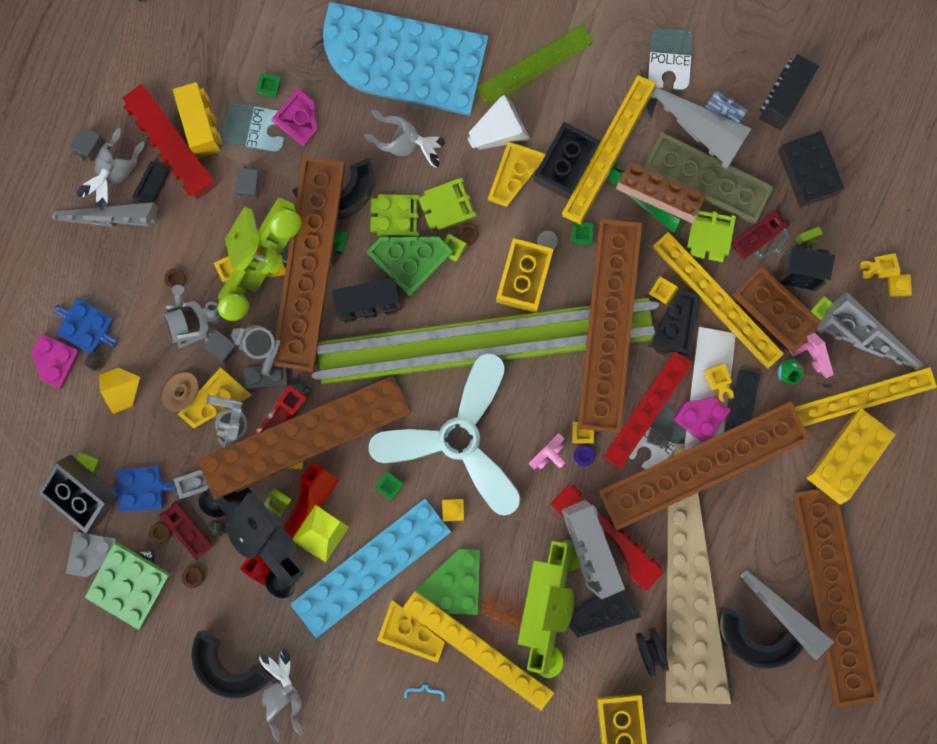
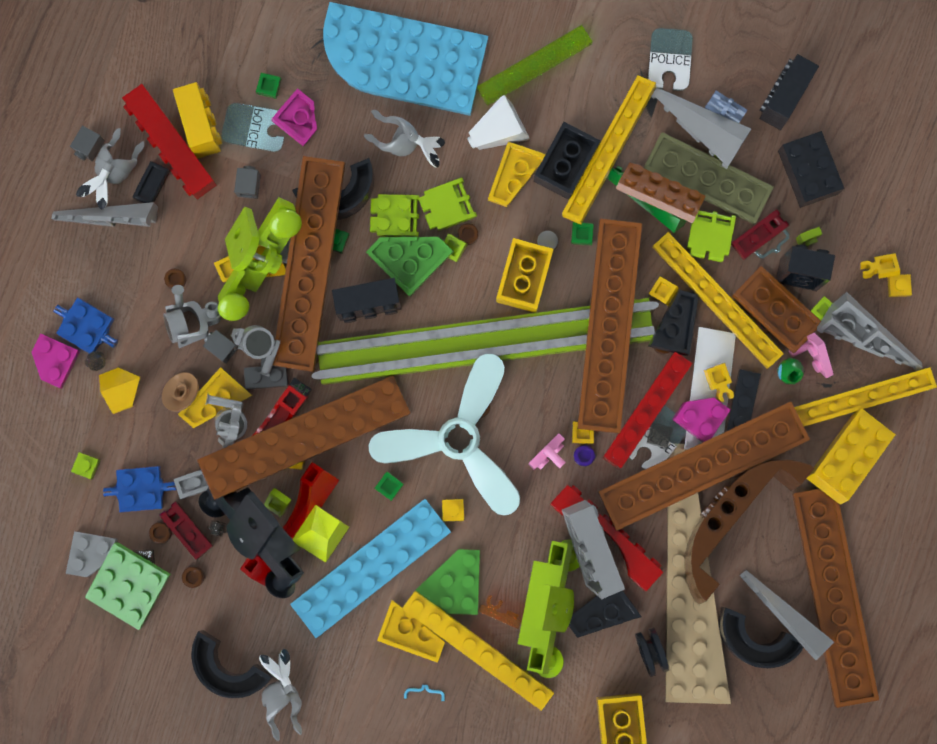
black brick [38,455,118,533] -> none
none -> reddish brown slope [684,460,814,604]

